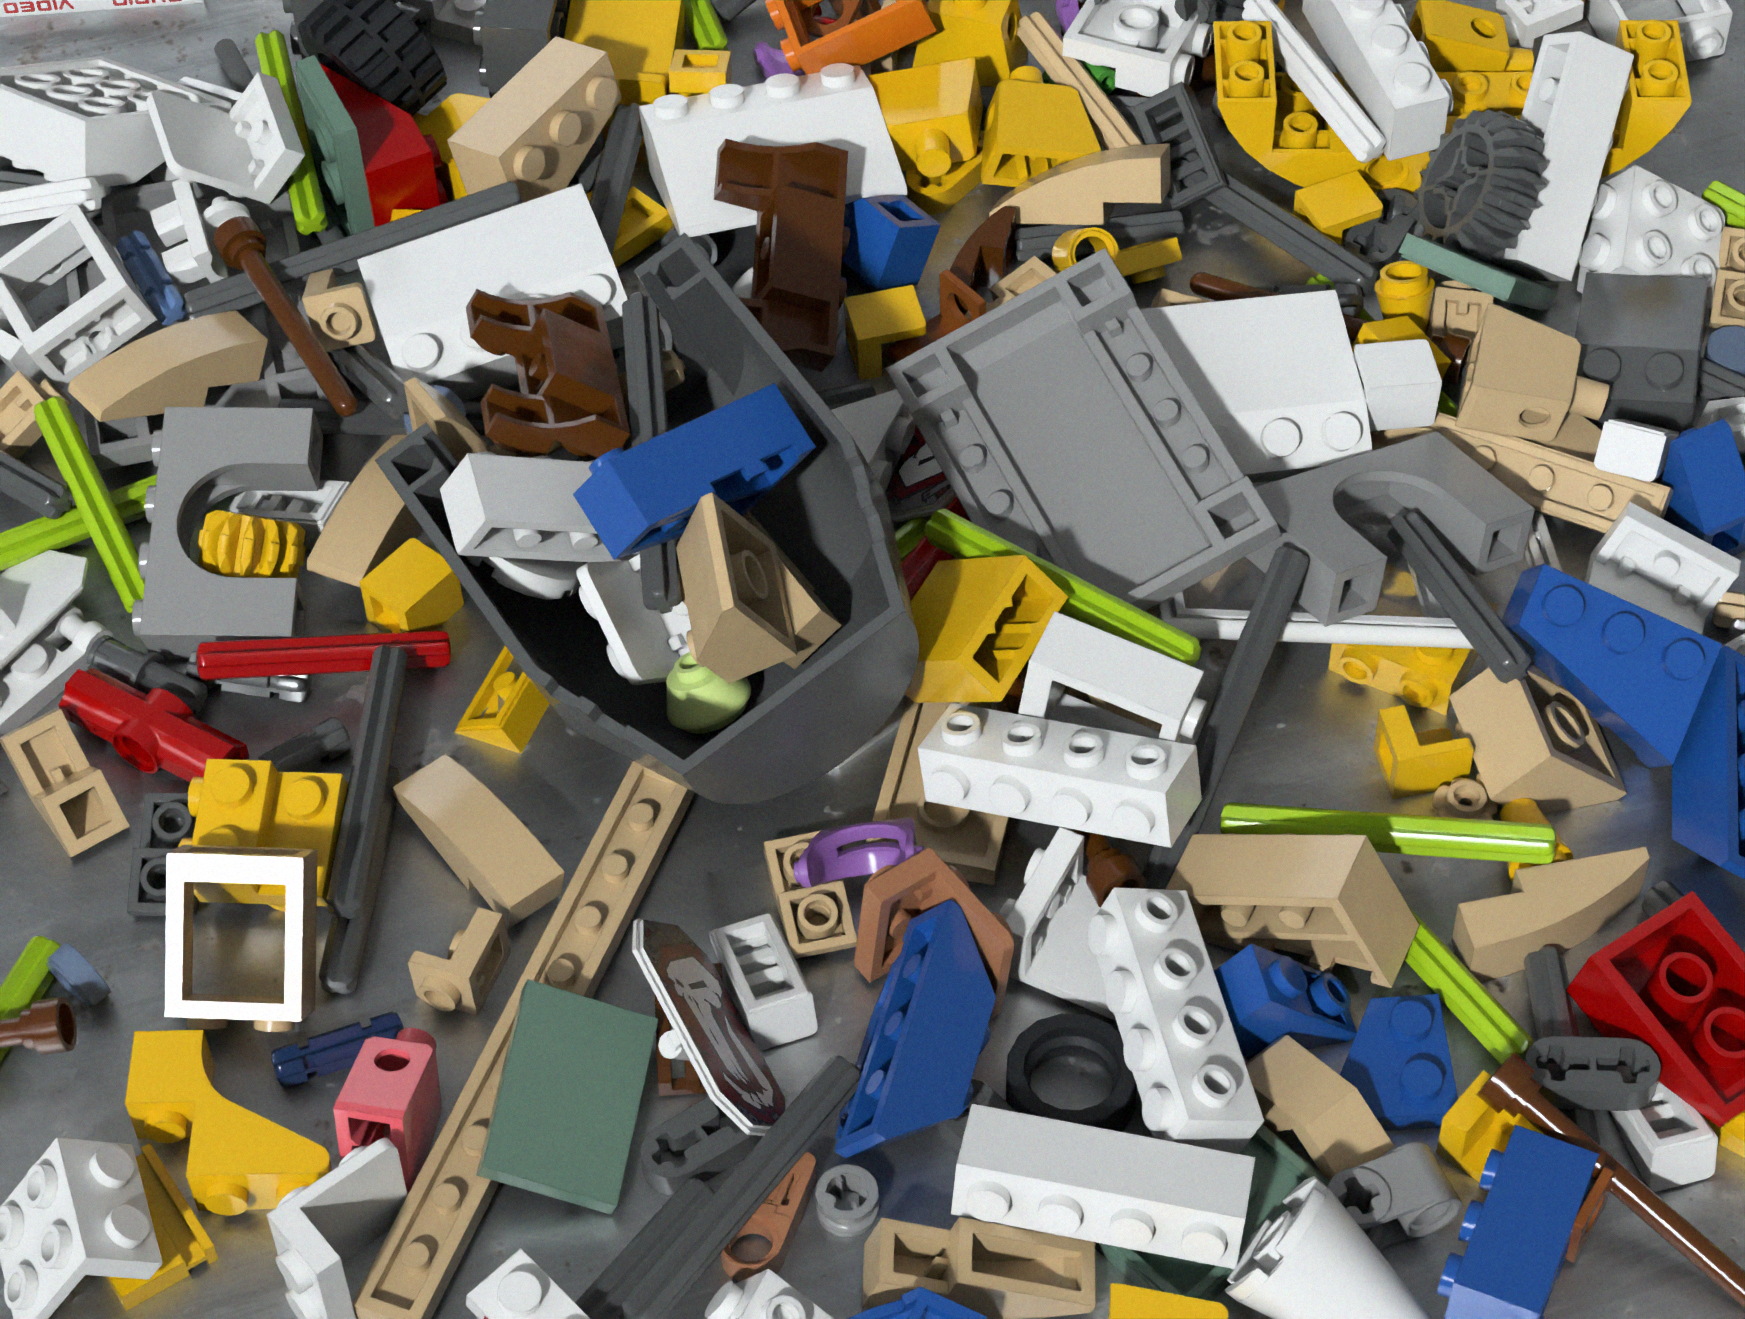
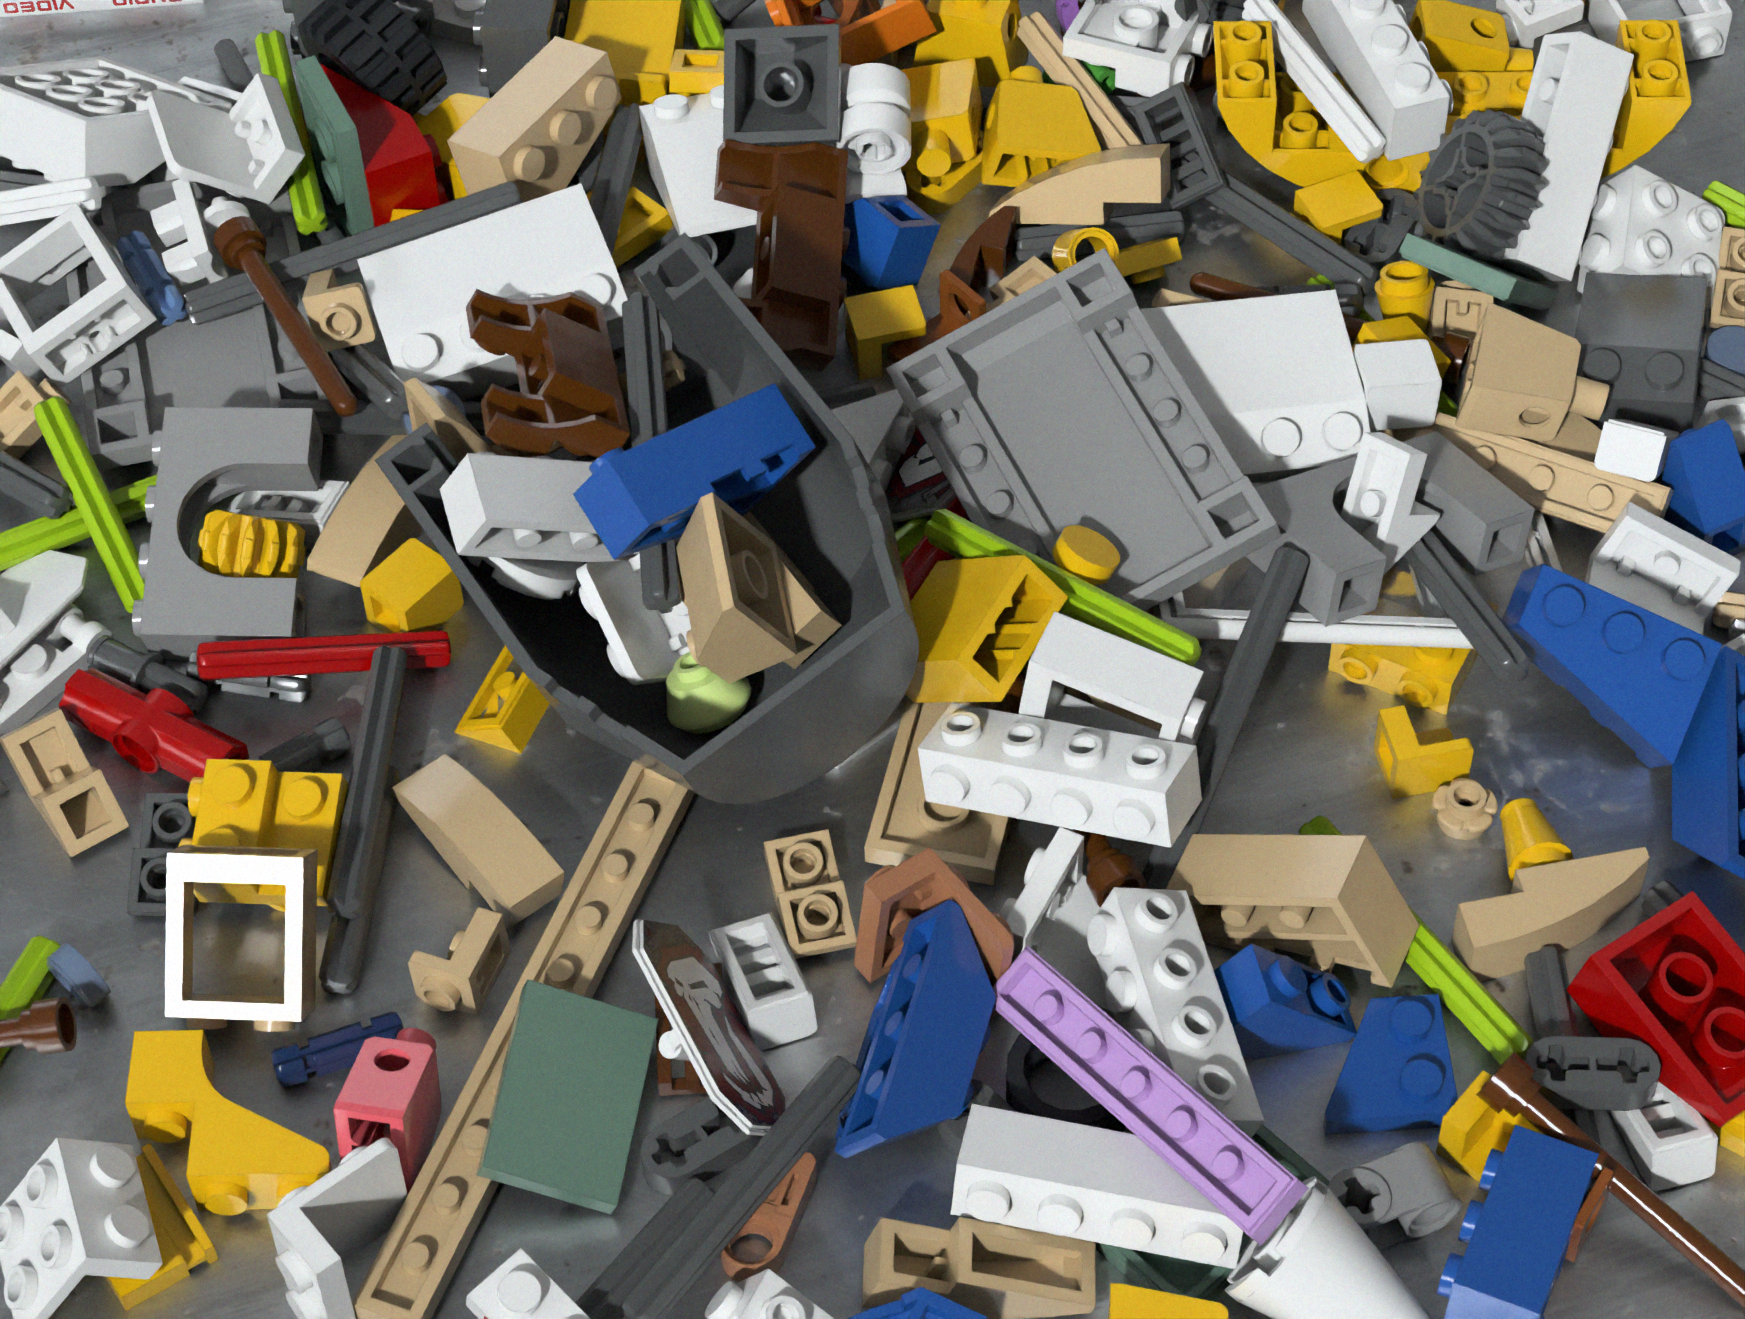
tan slope [68,310,268,422] -> none
medium lavender helmet [794,817,925,888] -> none
light grey bush [815,1164,880,1238] -> none
lime axle [1220,802,1556,864] -> none
tan slope [1245,1035,1395,1181] -> none
tan slope [1449,664,1627,815] -> none
none -> dark grey slope [723,24,841,145]
none -> white wheel [836,63,912,175]
none -> lavender tile [992,946,1309,1246]
none -> yellow tile [1052,525,1120,585]
none -> white slope [1340,432,1441,574]

